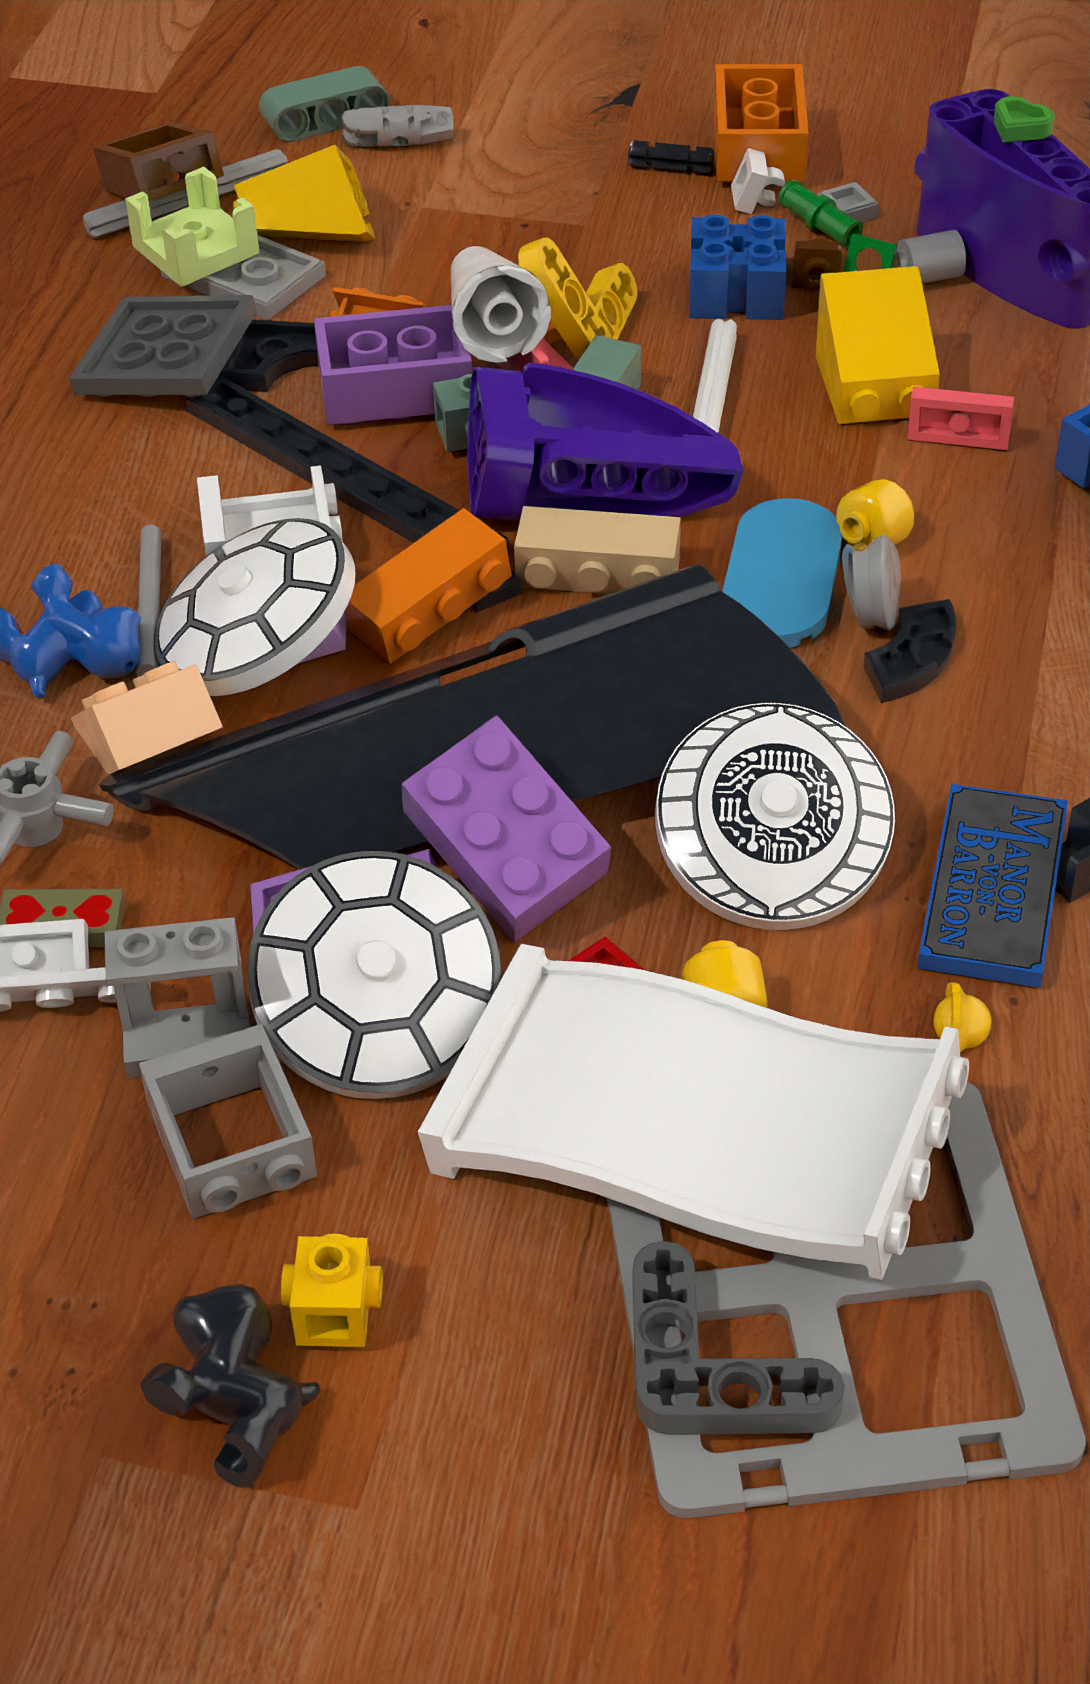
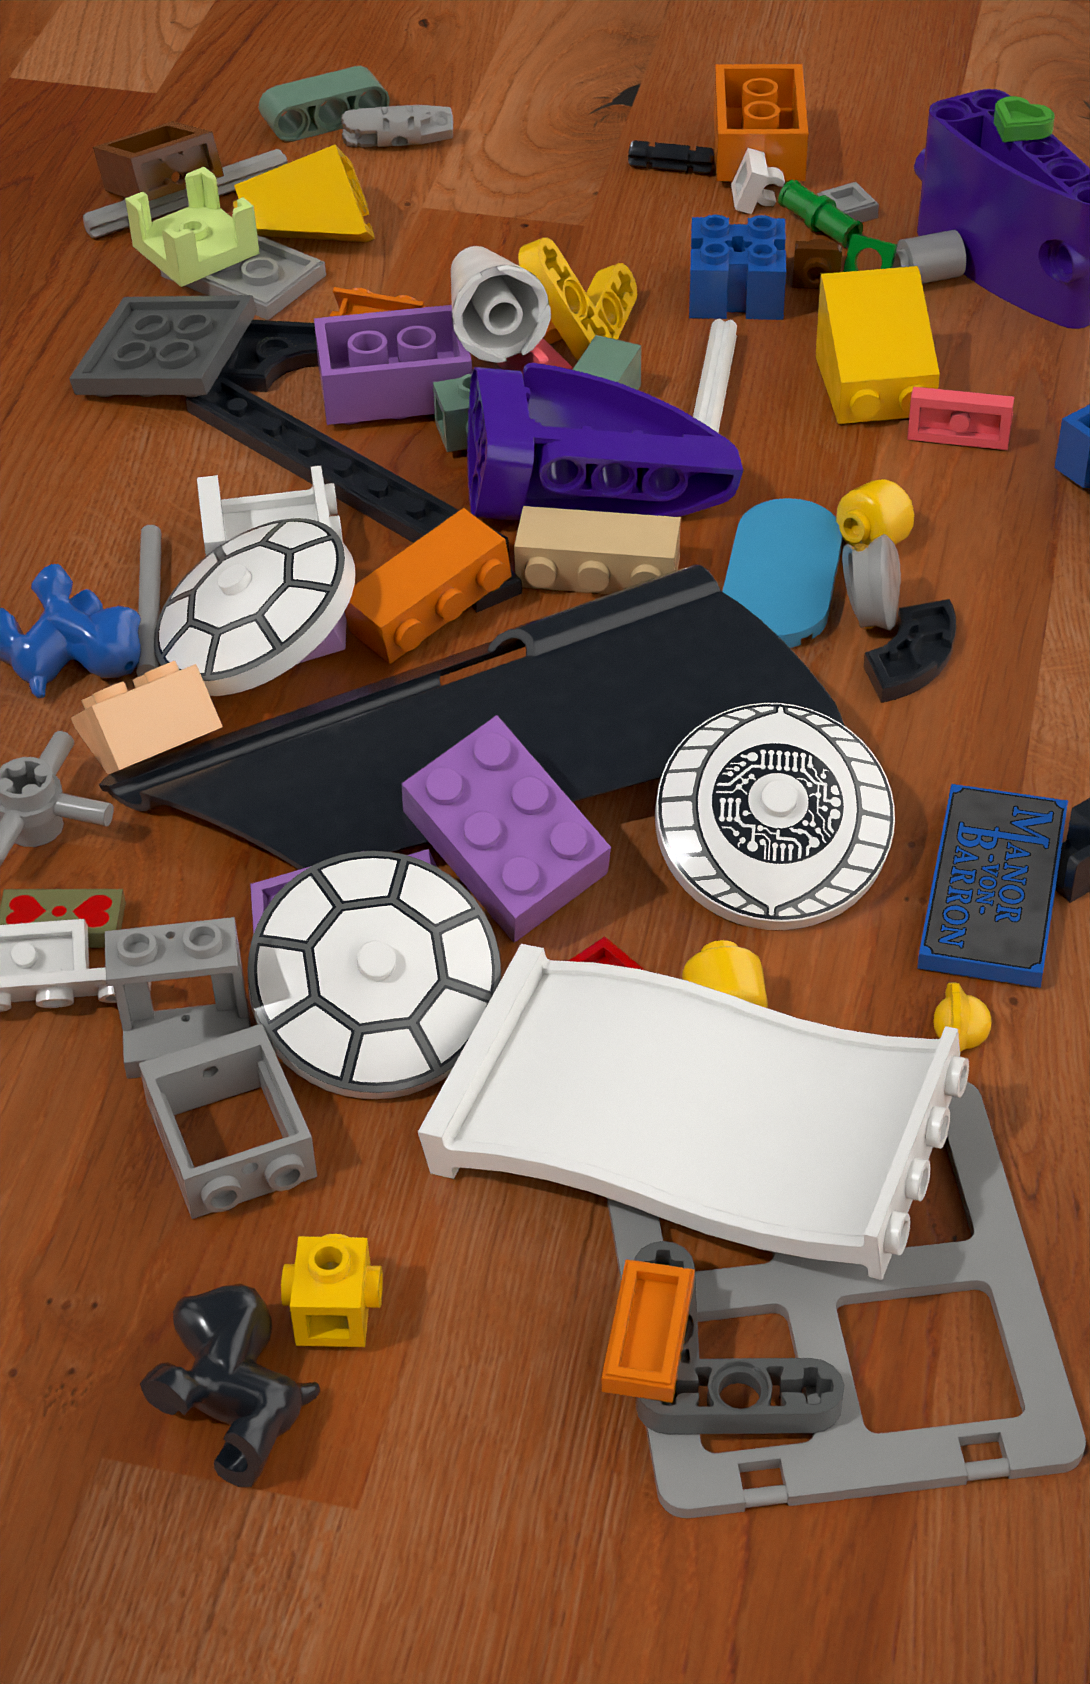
none -> orange tile [601,1259,695,1403]

